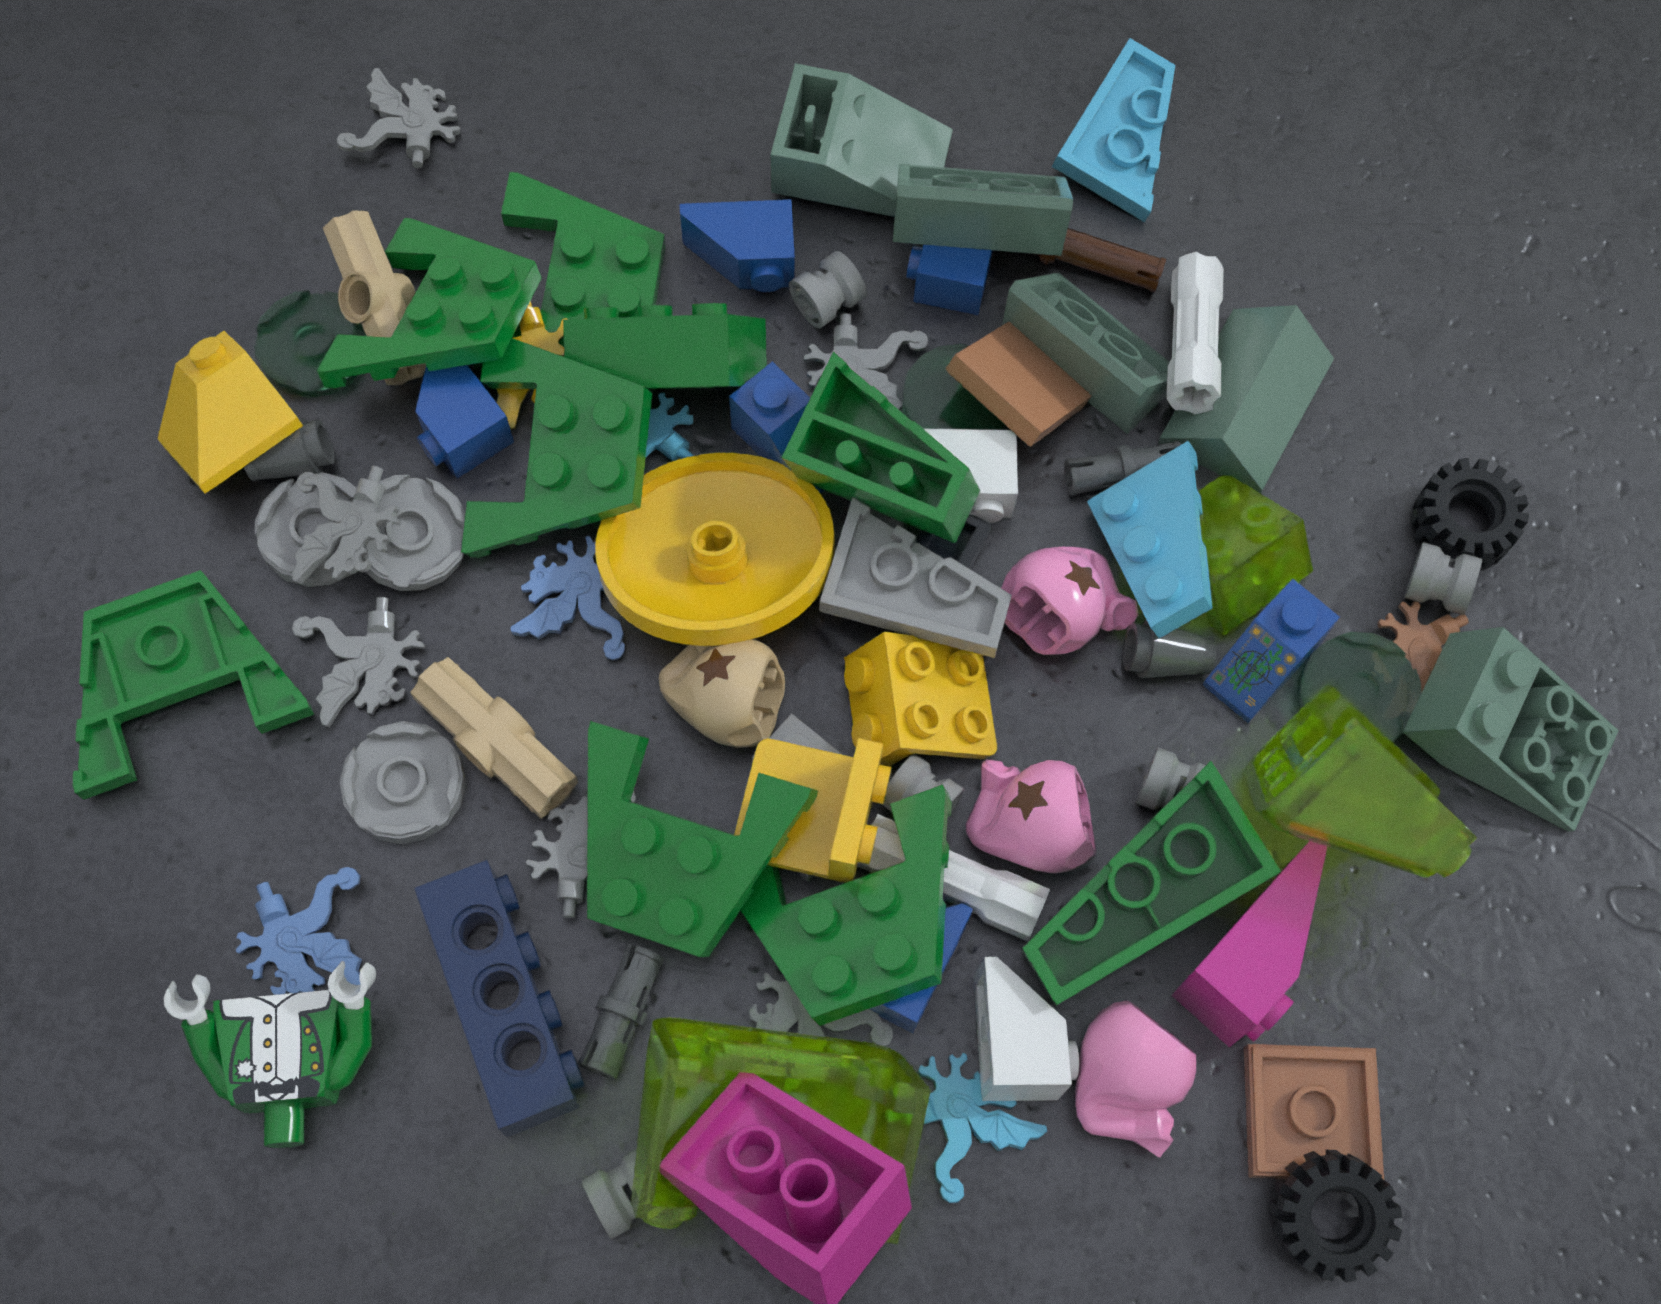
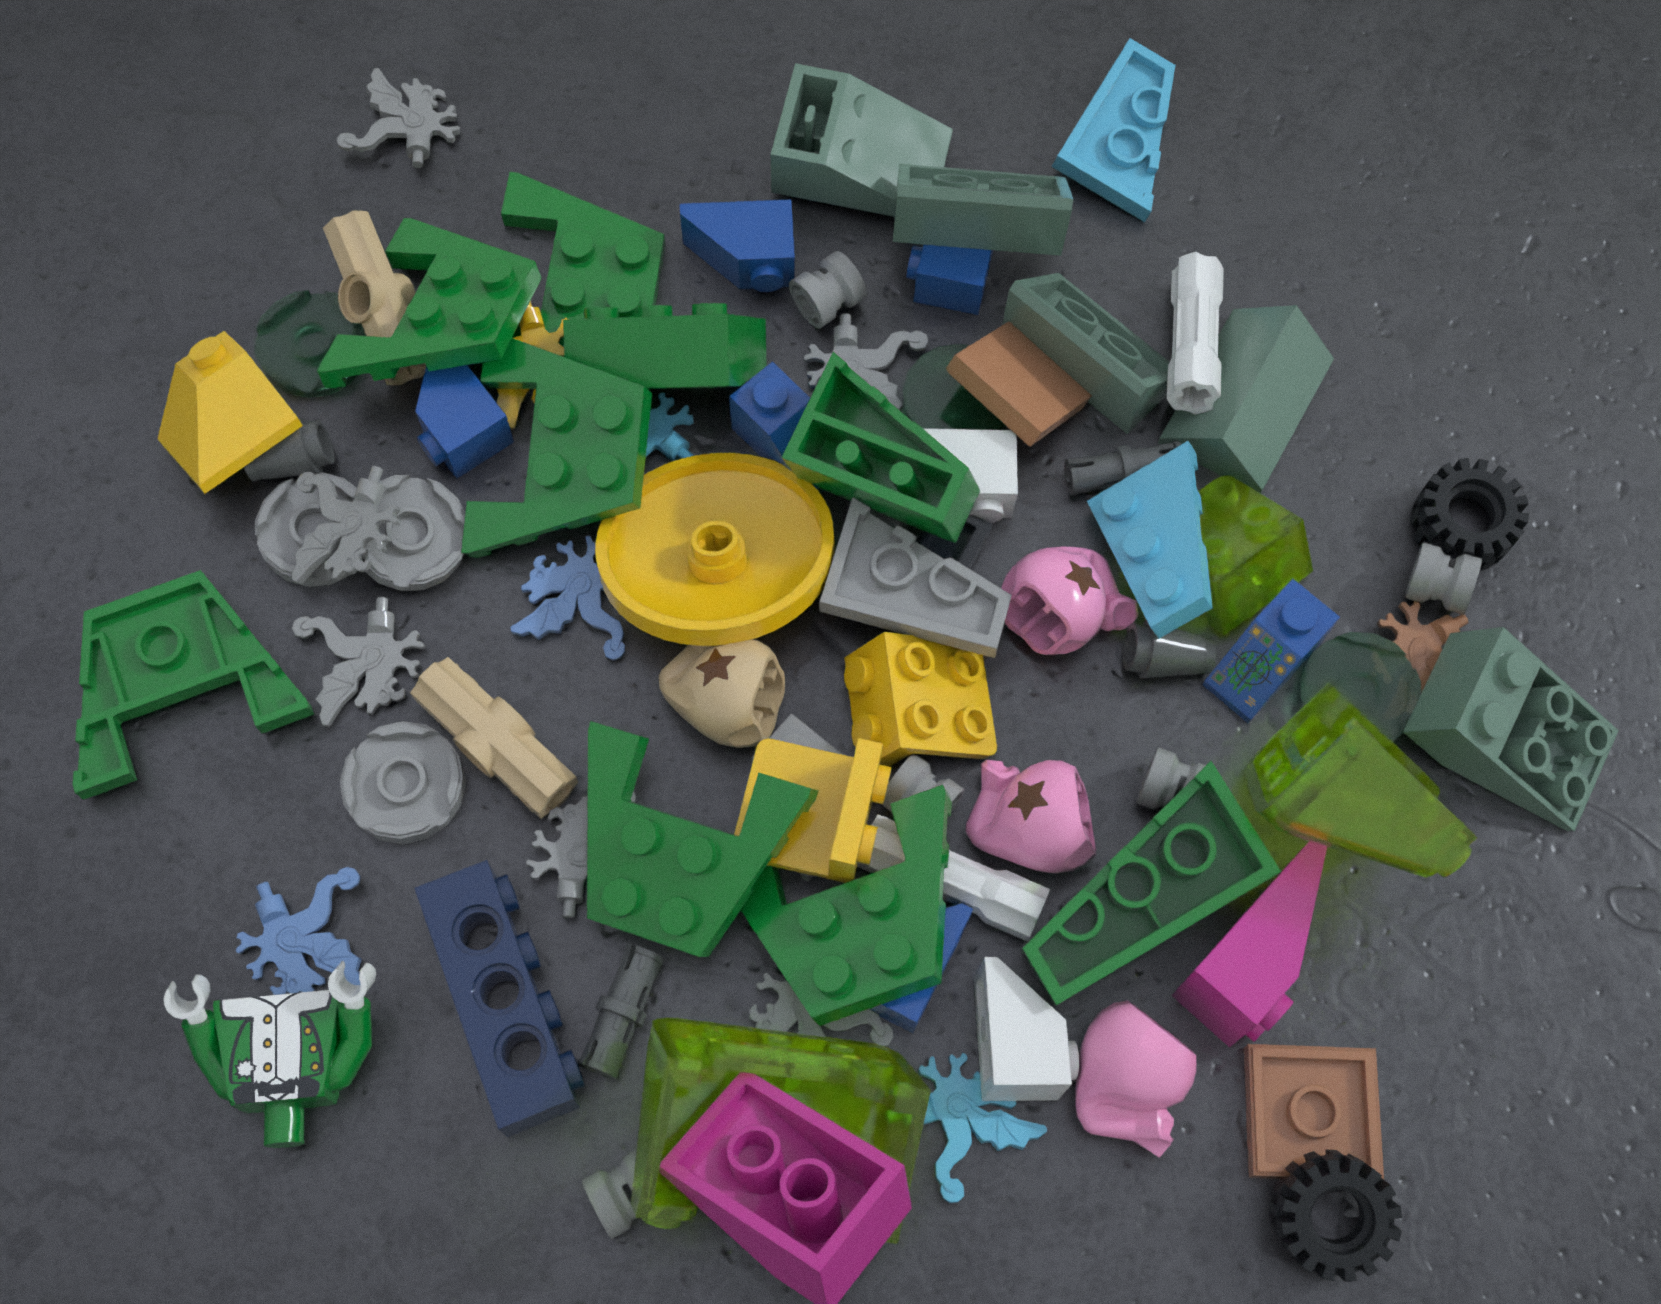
reddish brown pin [1030,228,1166,293] -> none

